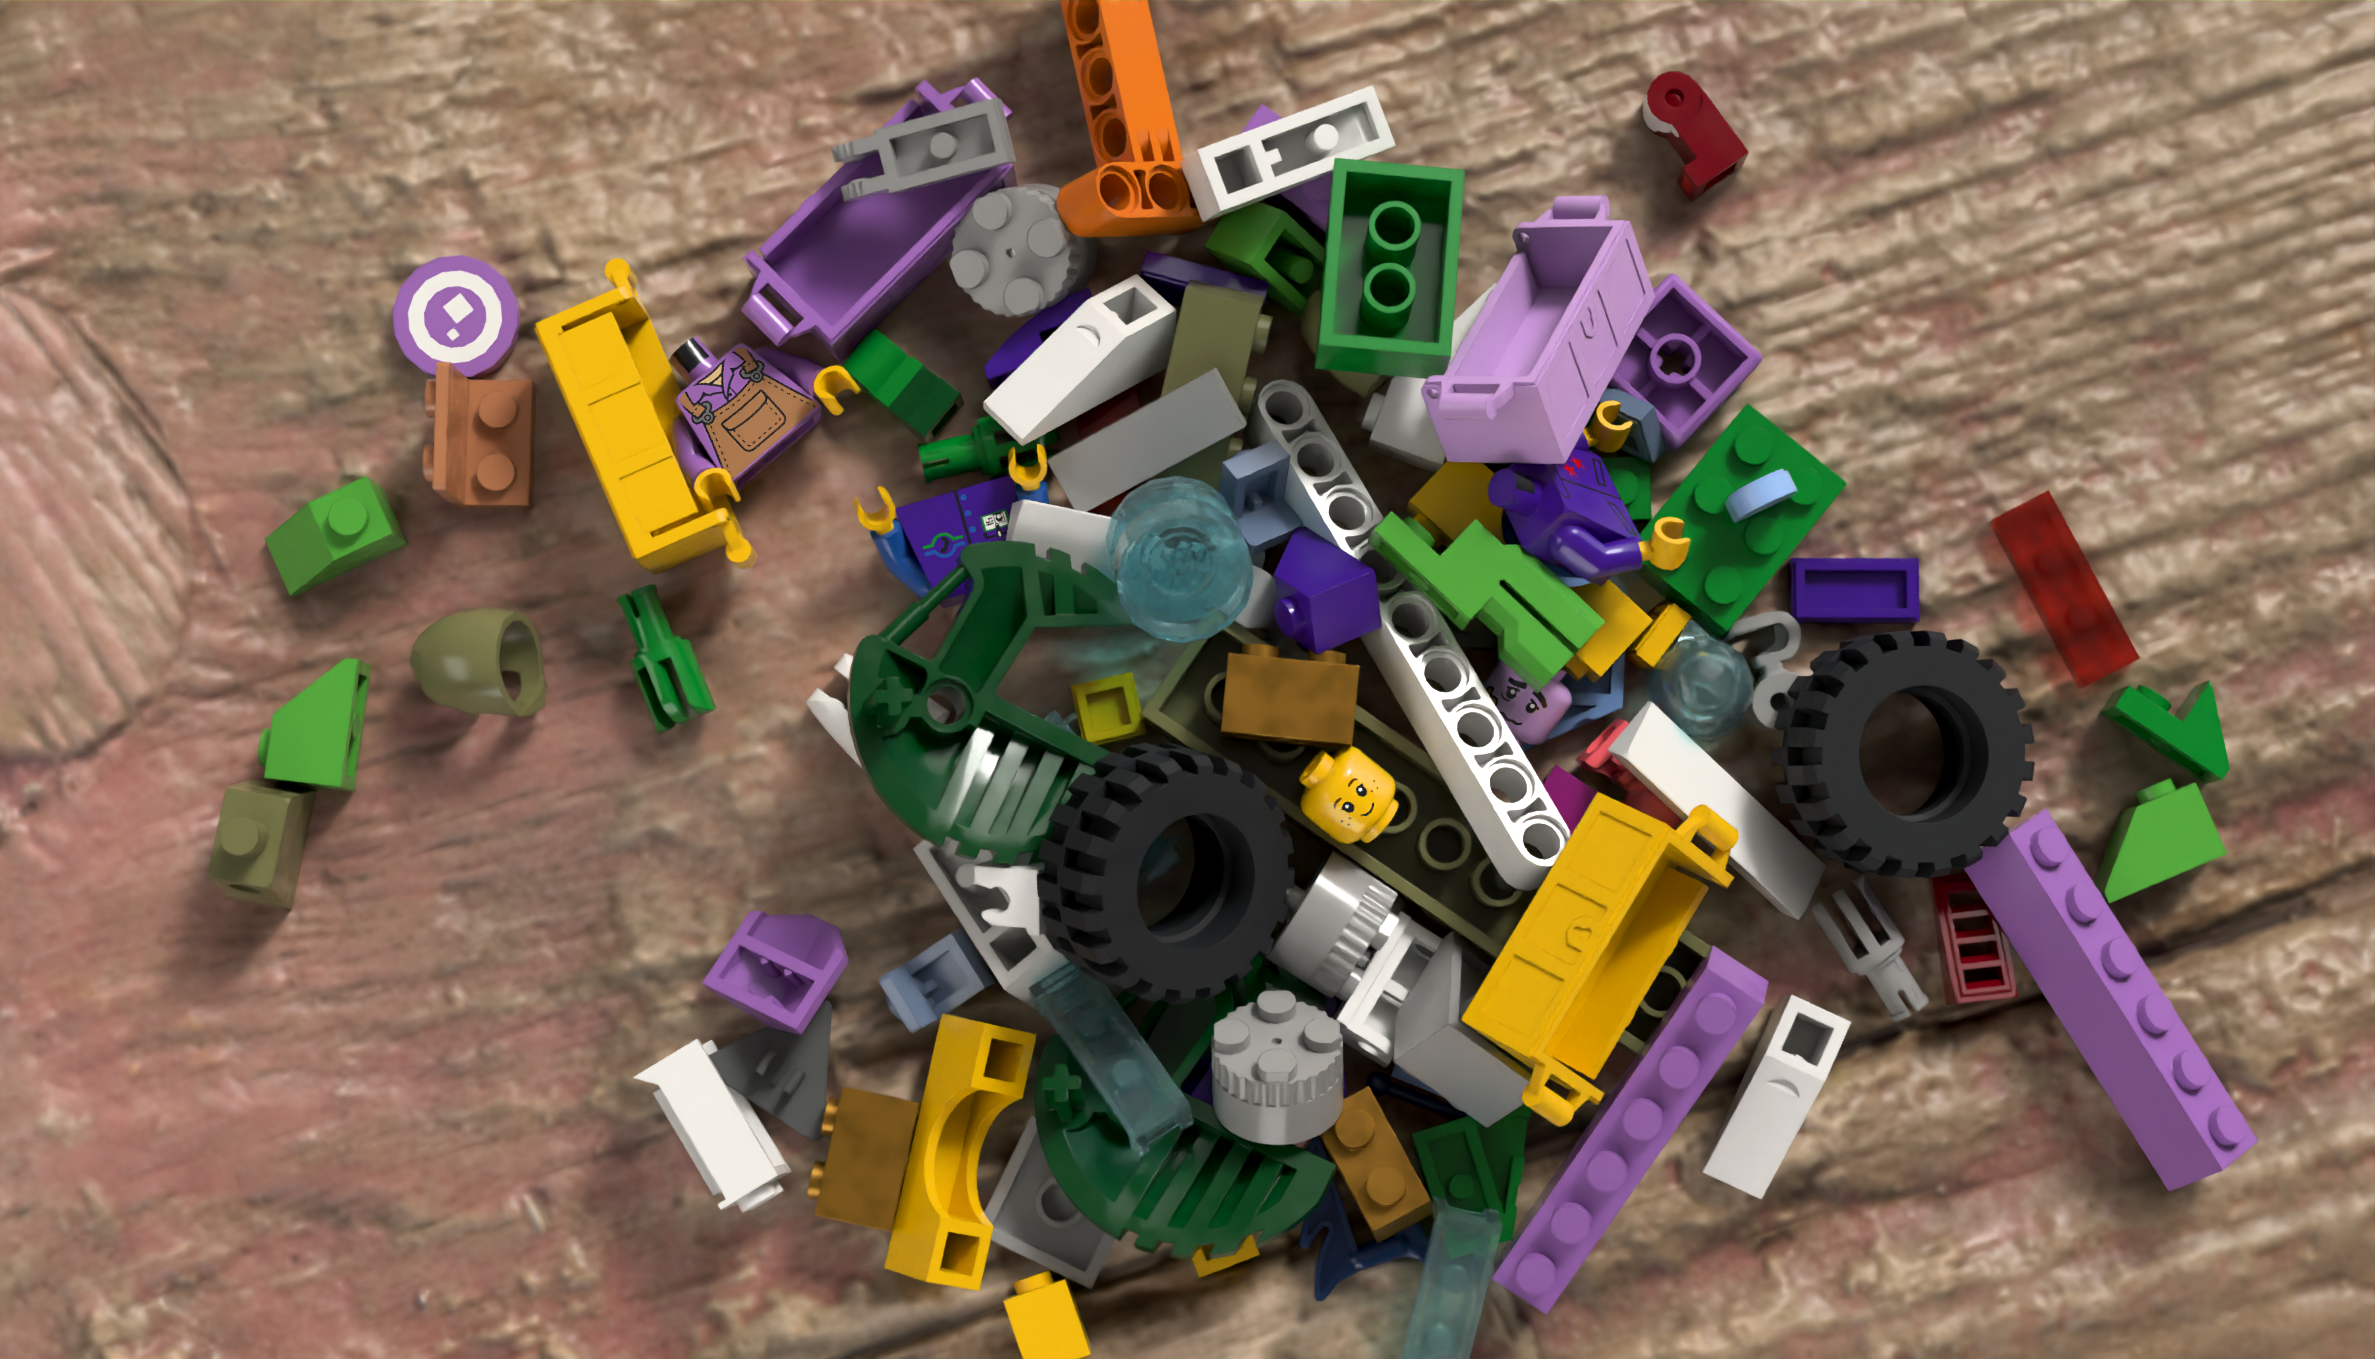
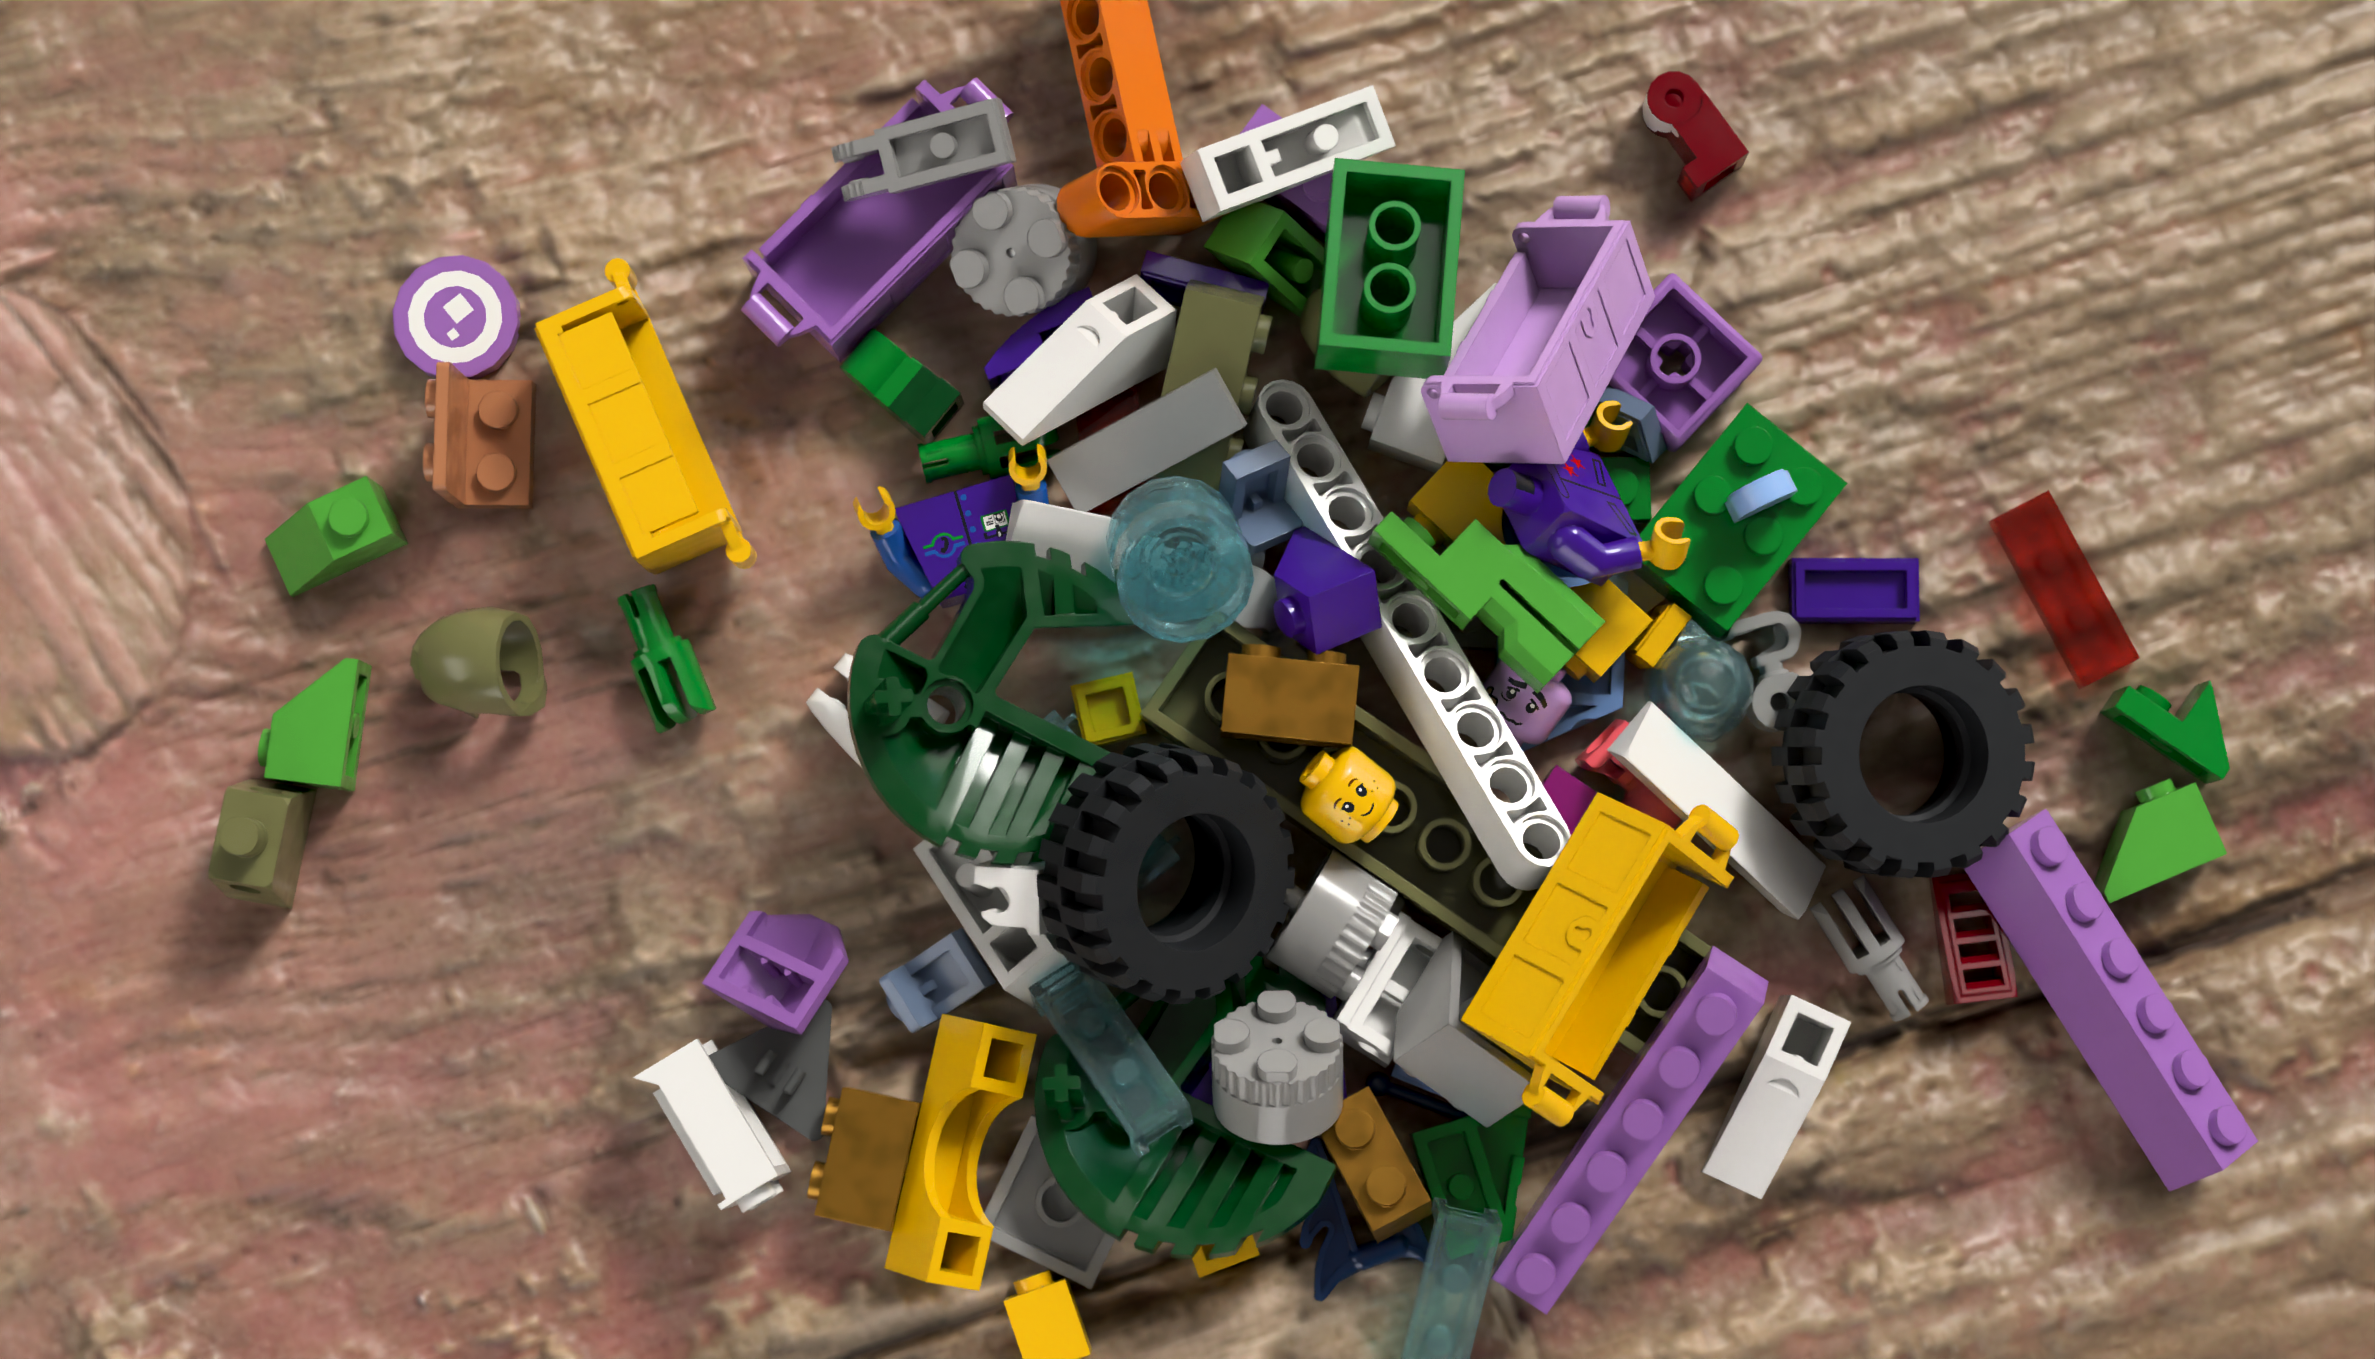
torso [668,337,860,514] -> none

